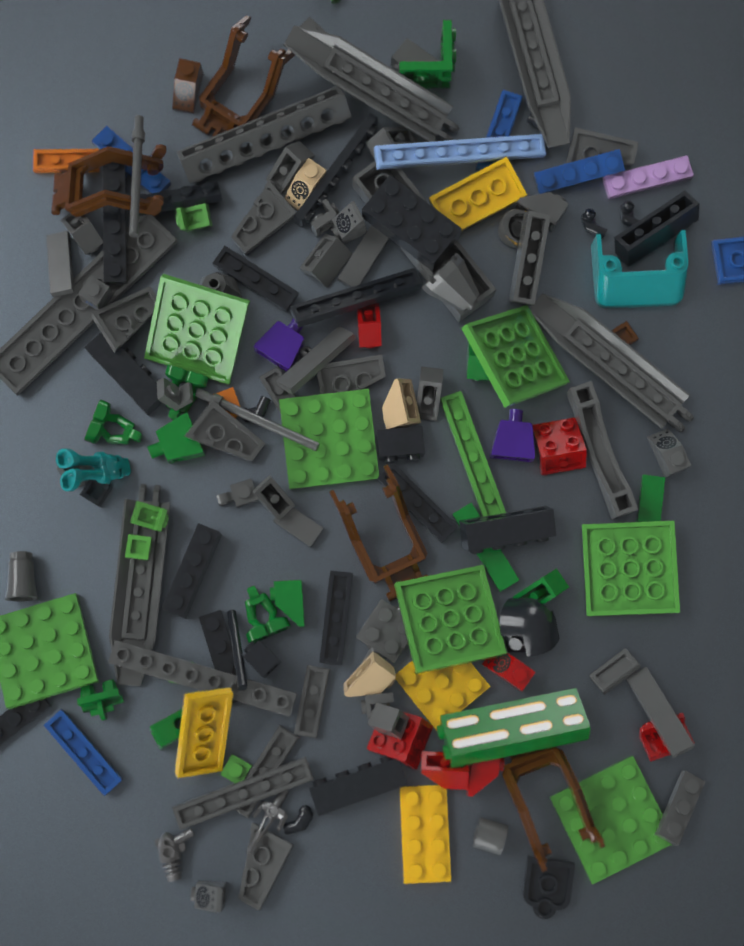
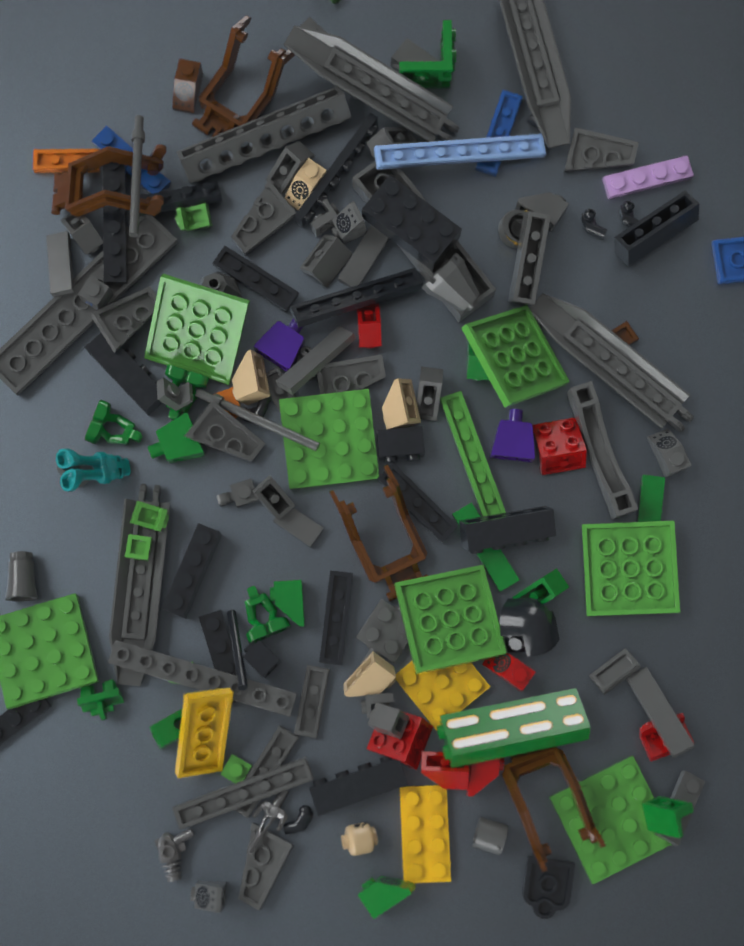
blue plate [44,709,124,796] -> none
black tile [80,480,112,507] -> none
yellow plate [429,157,527,231] -> none
blue plate [534,149,625,194] -> none
teal windscreen [591,230,689,308] -> none
none -> tan slope [232,350,270,405]
none -> tan head [341,822,378,856]
none -> green slope [357,875,416,919]
none -> green panel [642,796,694,838]

